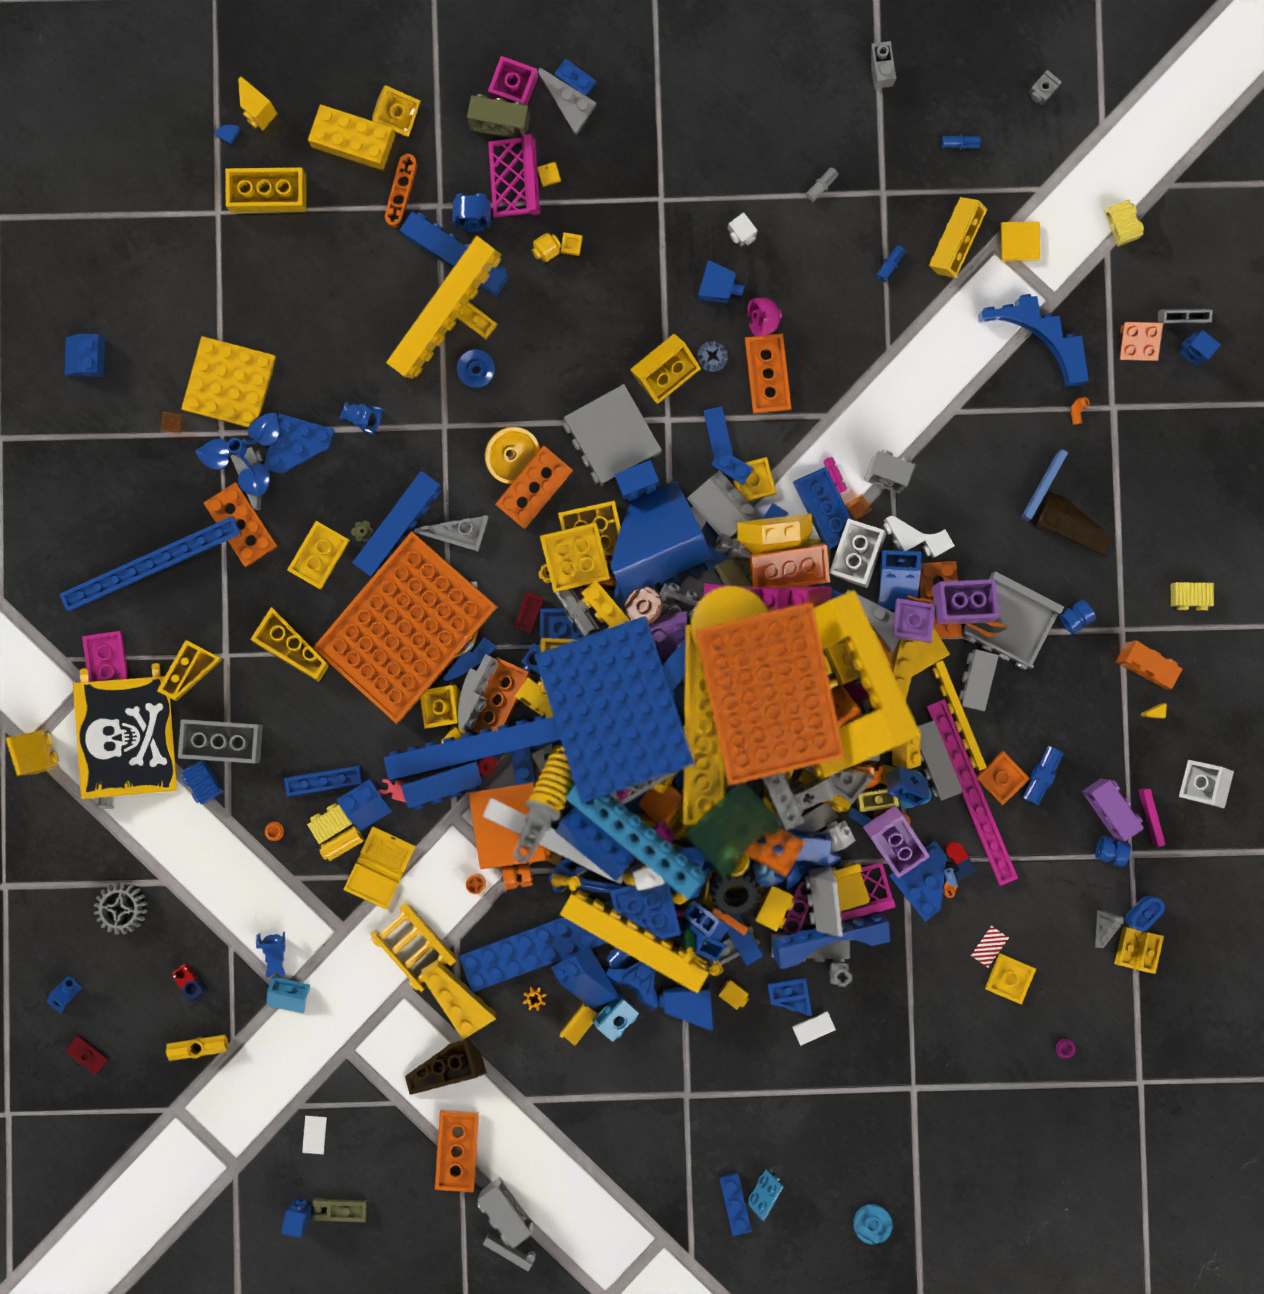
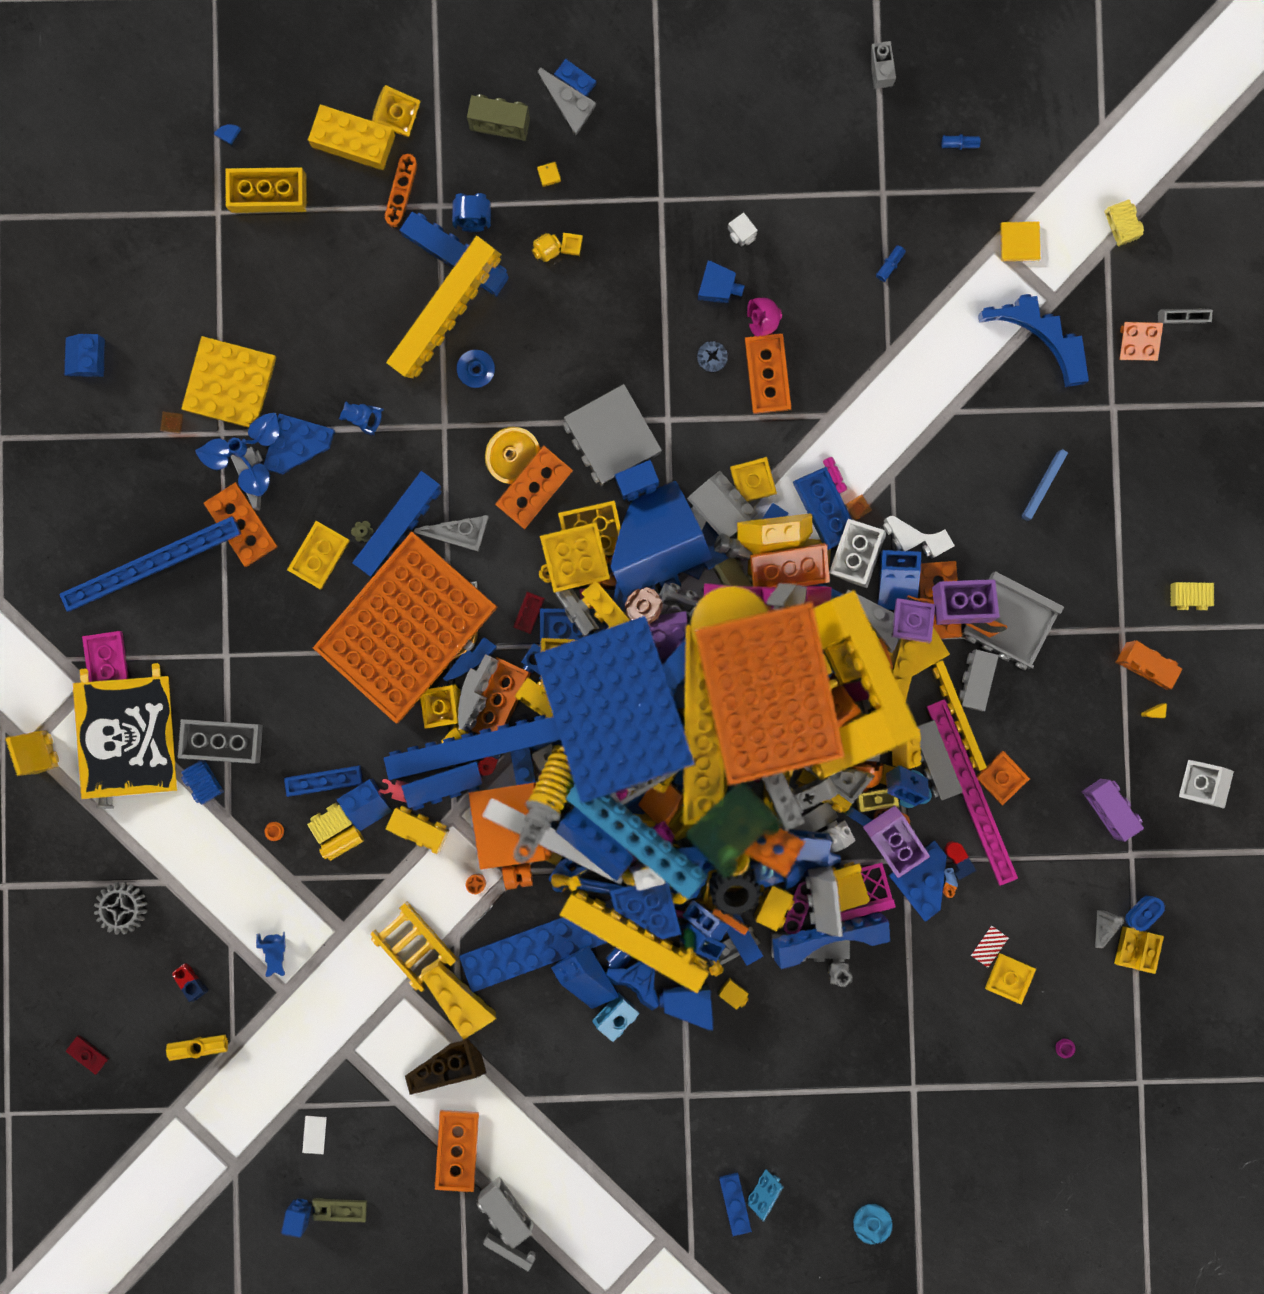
blue bracket [47,976,82,1013] -> none
yellow wedge [157,640,222,701] -> none
yellow slope [238,77,277,130] -> none
yellow wedge [250,607,329,682] -> none
dark azure panel [267,977,310,1013] -> none
yellow piece [343,826,416,910] -> none
yellow tile [457,302,497,340] -> none
dark pink brick [488,56,538,106] -> none
dark pink fence [488,134,540,218] -> none
light orange gear [523,986,547,1011] -> none
yellow panel [559,1003,598,1045] -> none
yellow slope [630,334,701,404] -> none
blue tile [703,406,733,459] -> none
blue plate [711,449,753,485] -> none
blue wing [767,977,812,1016] -> none
white tile [792,1011,836,1046] -> none
light grey axle [805,168,838,202] -> none
light grey brick [863,450,915,494] -> none
yellow brick [929,197,987,278] -> none
blue piece [1023,746,1064,805] -> none
light grey brick [1029,70,1061,105] -> none
dark brown wedge [1033,491,1112,555] -> none
blue wheel [1059,599,1096,635] -> none
orange arm [1070,397,1090,425] -> none
blue wheel [1095,836,1131,868] -> none
dark pink tile [1138,788,1165,847] -> none
blue brick [1179,330,1221,367] -> none
none -> yellow wedge [386,806,450,854]
none -> light grey slope [767,583,807,610]

